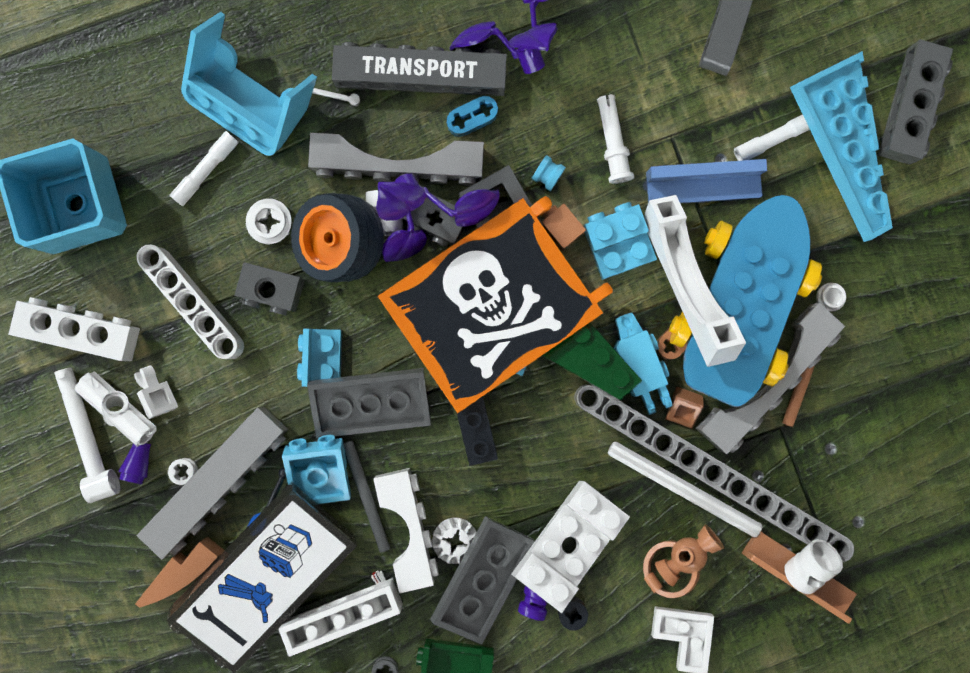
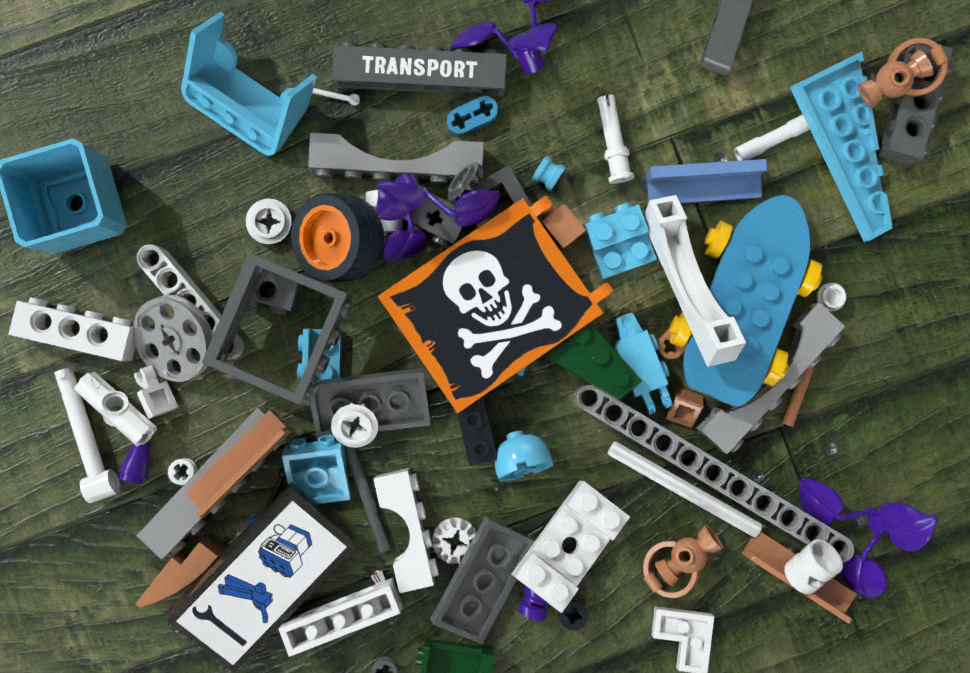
white piece [170,131,239,206] -> none
none -> light grey wedge [133,295,213,382]
none -> nougat panel [185,410,293,518]
none -> dark grey window [202,253,353,405]
none -> white gear [331,402,378,448]
none -> dark grey gear [448,162,483,204]
none -> medium azure cylinder [494,431,553,481]
none -> dark purple plant [799,477,937,598]
none -> nougat piece [857,38,949,109]

